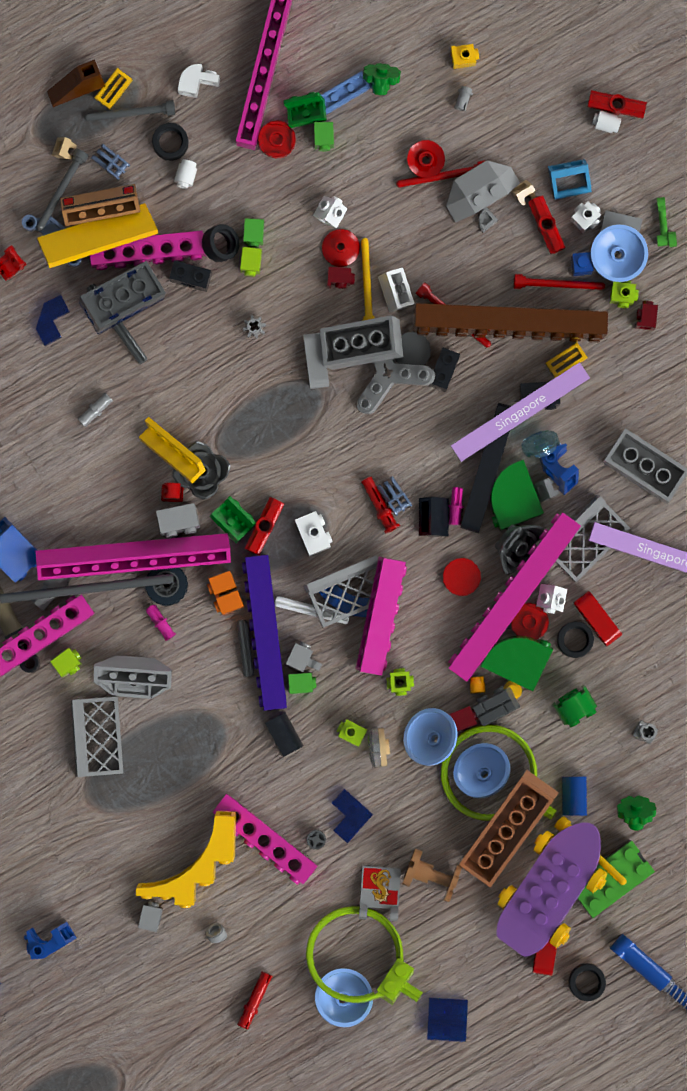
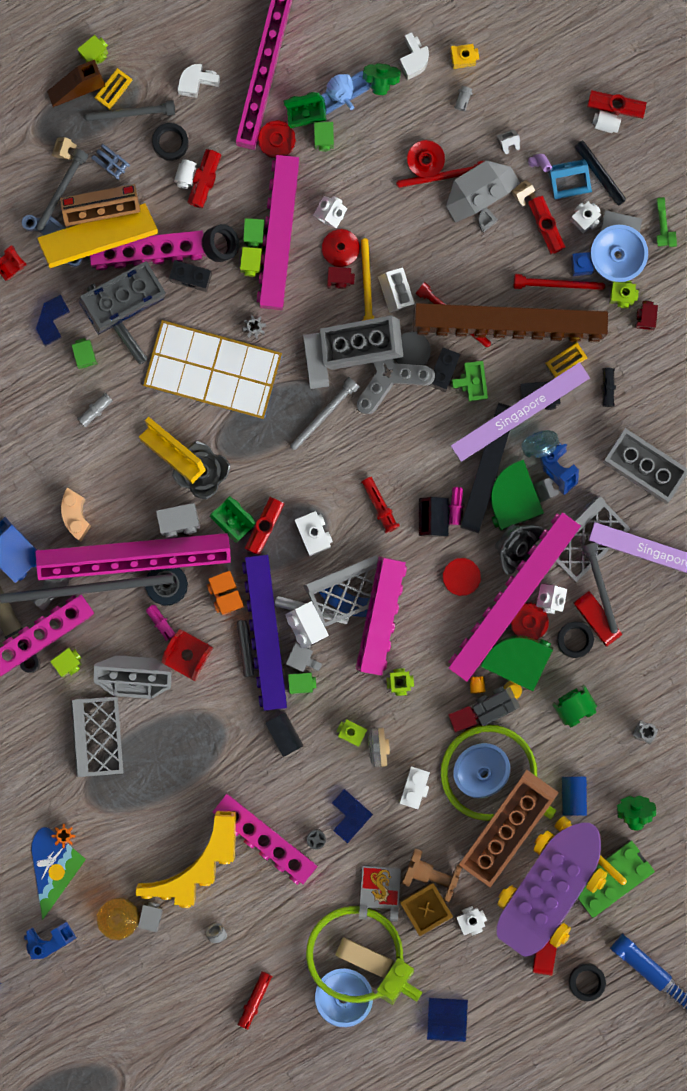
red leg [161,483,184,502] -> none
sand blue arm [377,476,412,516] -> none
light blue dish [403,708,457,766] -> none
none -> sticker [32,827,86,920]
none -> orange gear [52,824,76,849]
none -> light nougat brick [61,488,91,542]
none -> bright green brick [72,338,97,369]
none -> lime brick [77,35,108,64]
none -> clear yellow wheel [97,898,140,940]
none -> white piece [143,320,282,420]
none -> red hose [161,629,214,681]
none -> red piece [187,149,222,209]
none -> dark pink brick [257,155,299,310]
none -> white brick [285,601,329,649]
none -> light grey piece [291,377,360,450]
none -> light blue piece [326,74,354,110]
none -> tan beam [335,937,394,978]
none -> white brick [399,32,429,80]
none -> pearl gold brick [399,882,453,936]
none -> white brick [400,767,430,809]
none -> bright green hinge [451,361,488,402]
none -> white brick [456,906,487,936]
none -> tile [497,129,521,154]
none -> lavender arm [528,154,552,172]
none -> black axle [575,140,626,206]
none -> dark grey piece [581,543,618,634]
none -> black pin [601,368,616,407]

